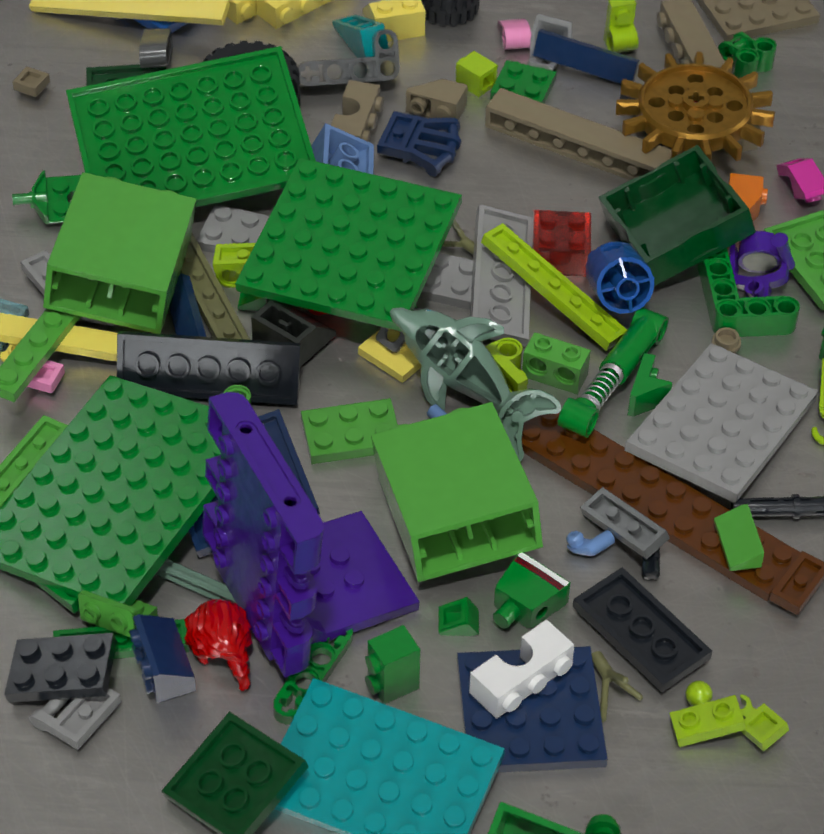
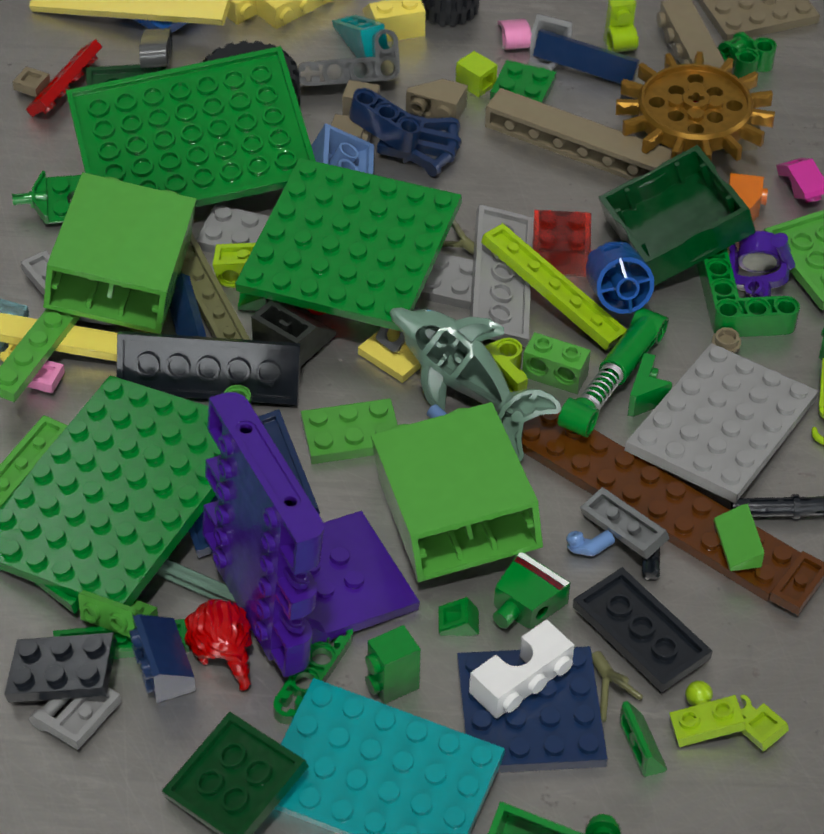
none -> red plate [26,39,102,117]
none -> dark blue beam [349,88,422,153]
none -> green slope [619,701,667,777]

